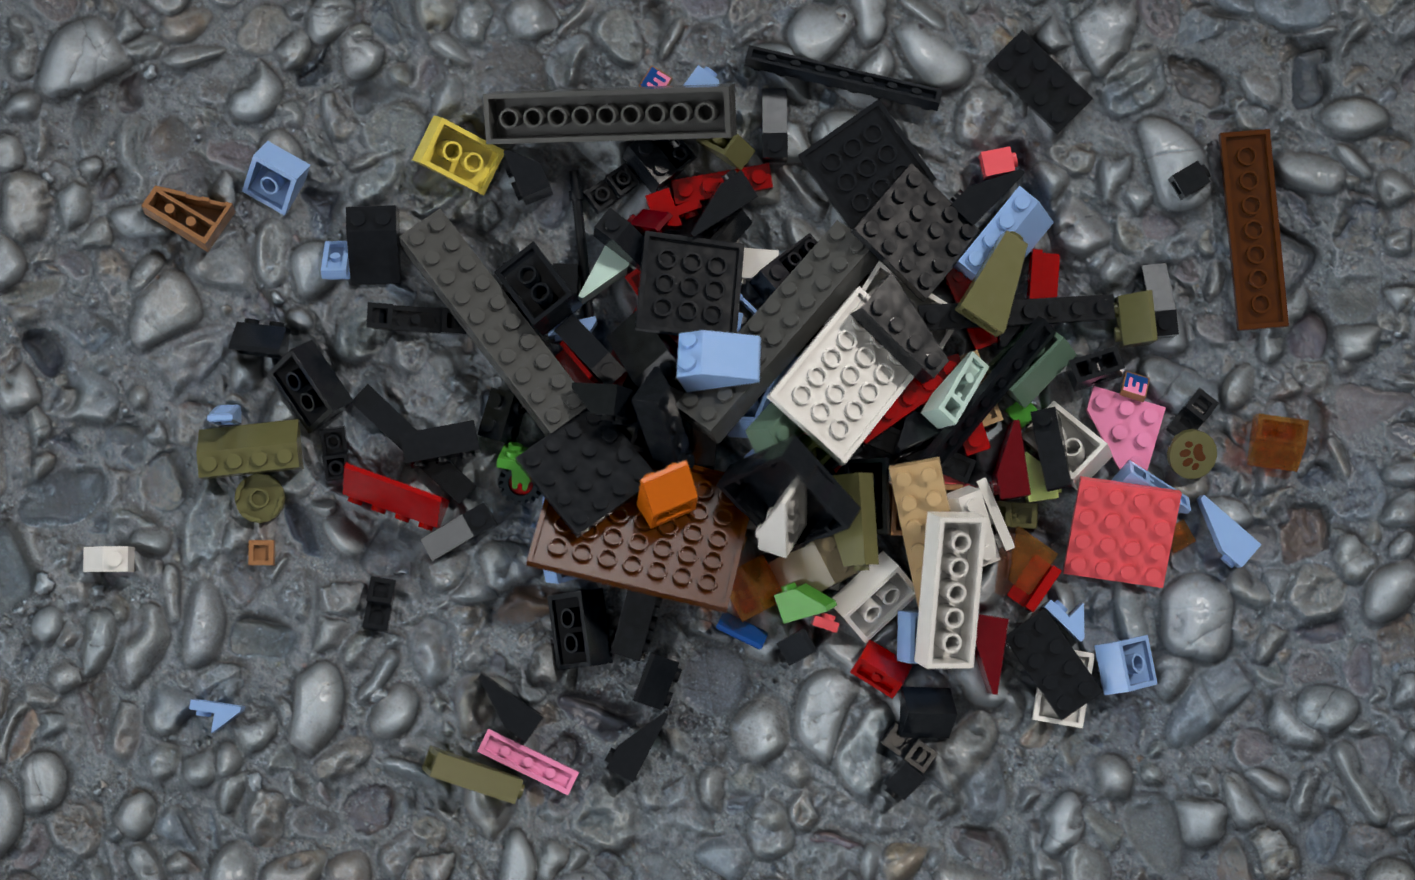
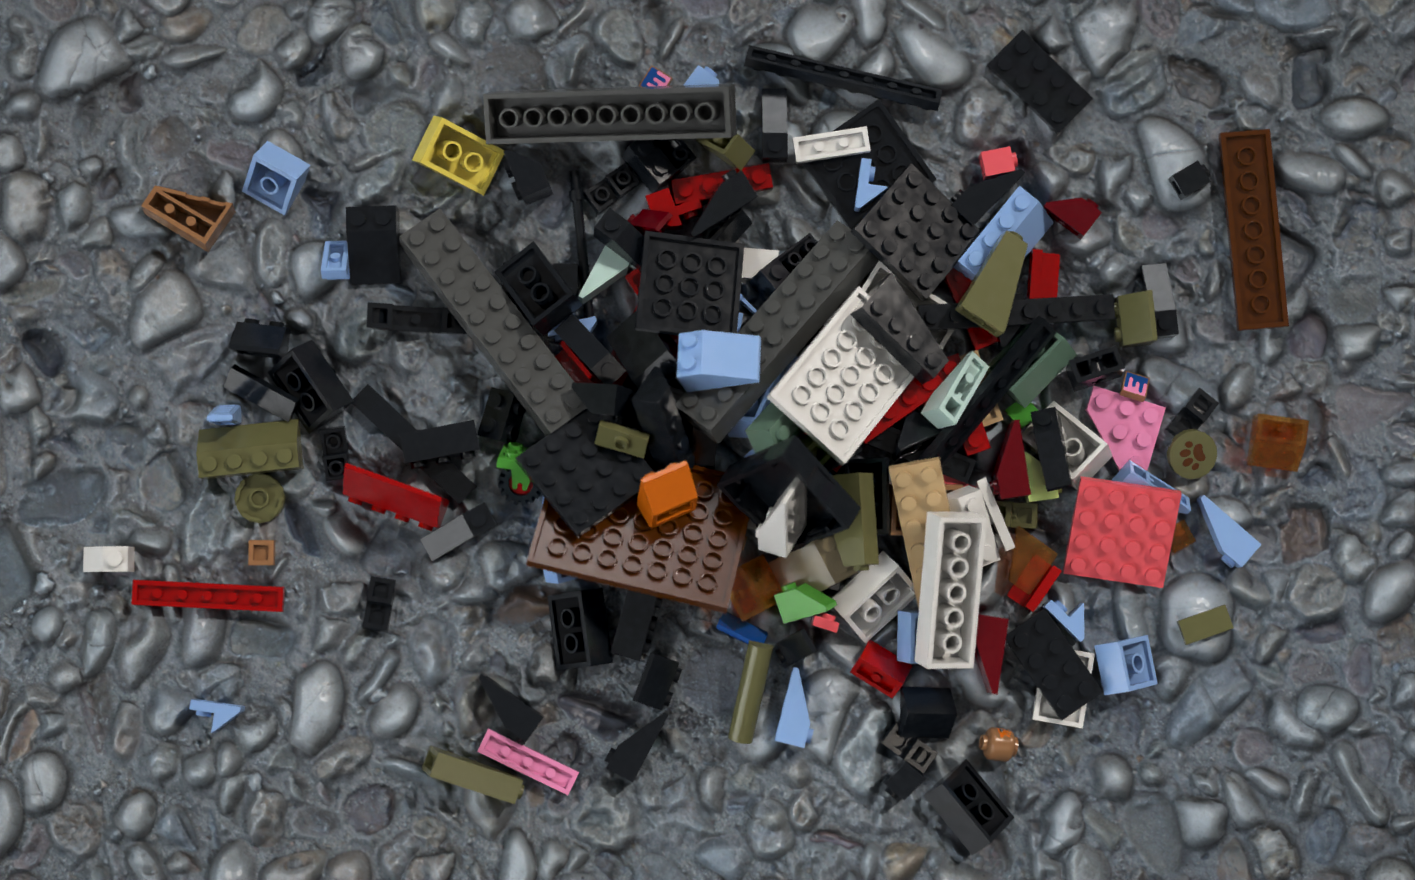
none -> red plate [131,580,285,612]
none -> black tile [224,364,299,422]
none -> olive plate [595,420,650,458]
none -> olive brick [728,640,774,744]
none -> light blue slope [774,666,814,748]
none -> white plate [792,126,871,164]
none -> light blue slope [854,158,888,212]
none -> black slope [924,759,1015,855]
none -> medium nougat head [979,727,1018,762]
none -> dark red slope [1043,197,1102,240]
none -> olive tile [1177,605,1234,645]

